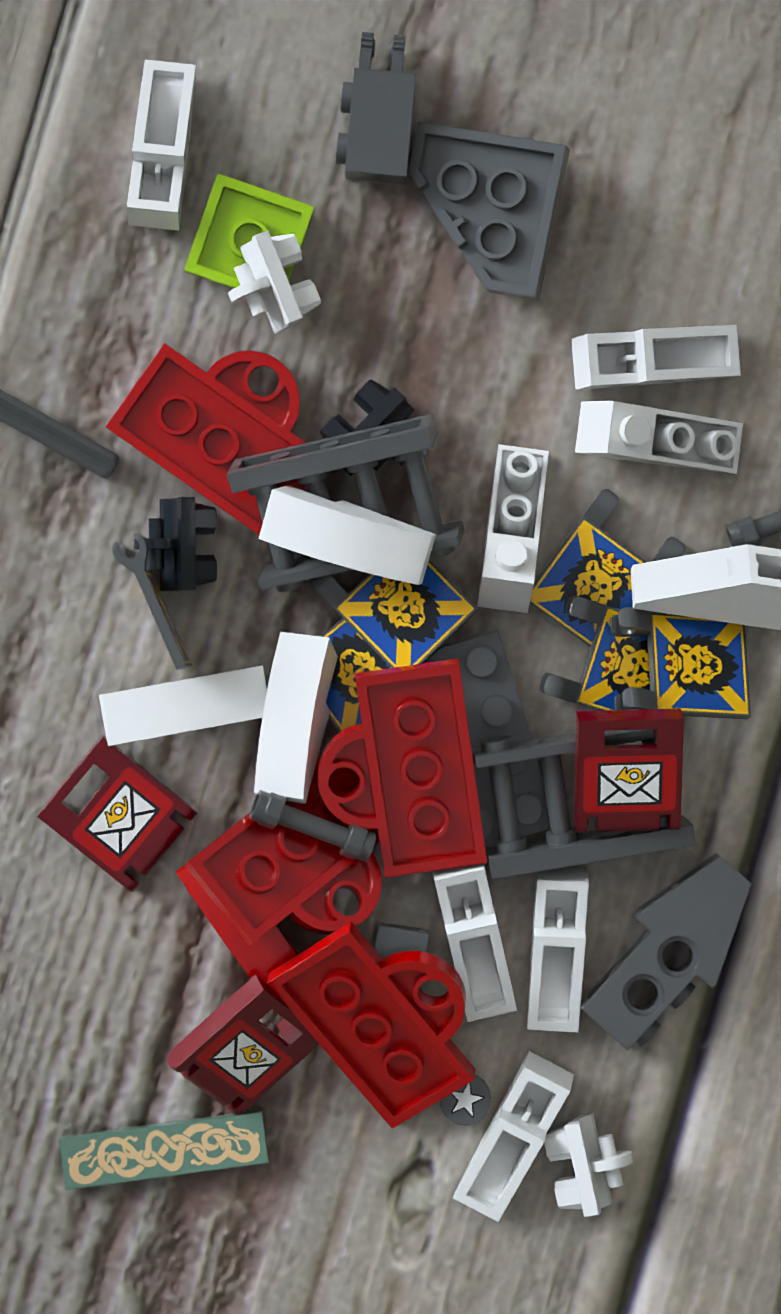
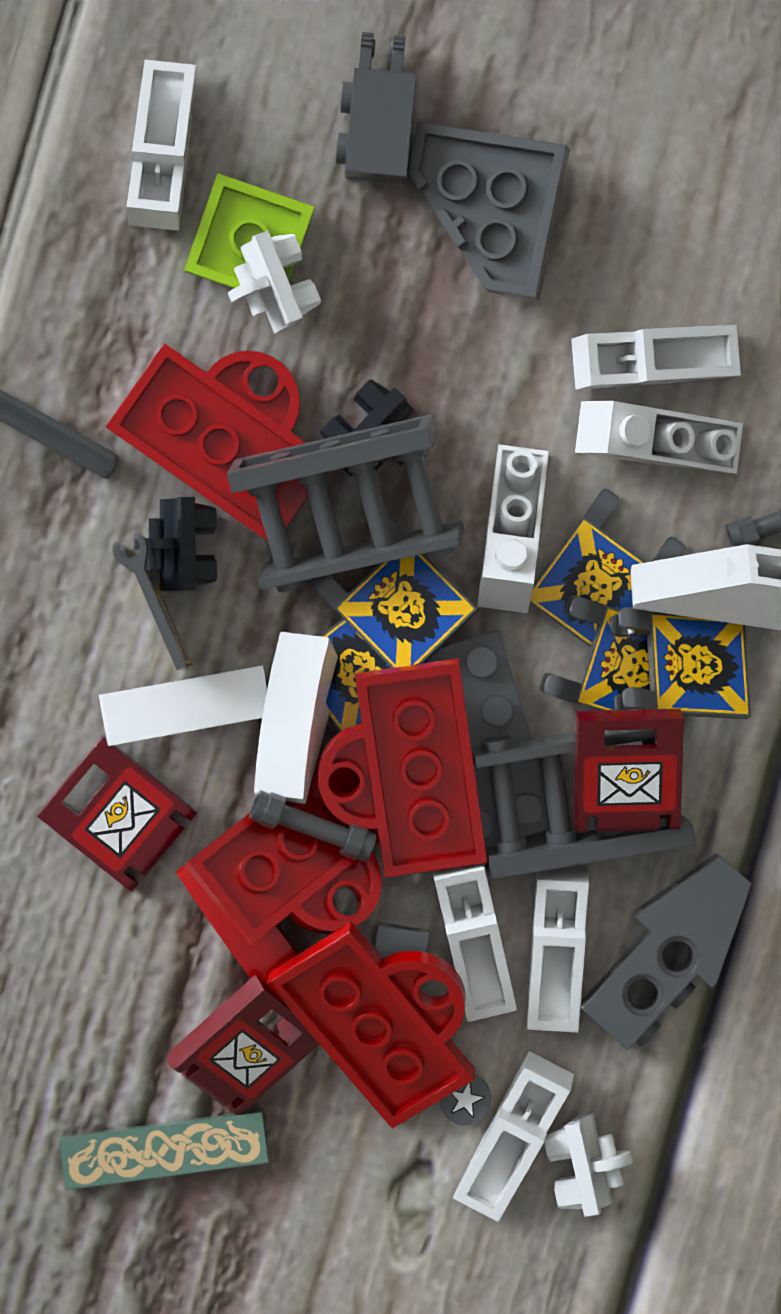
white slope [259,485,436,585] -> none

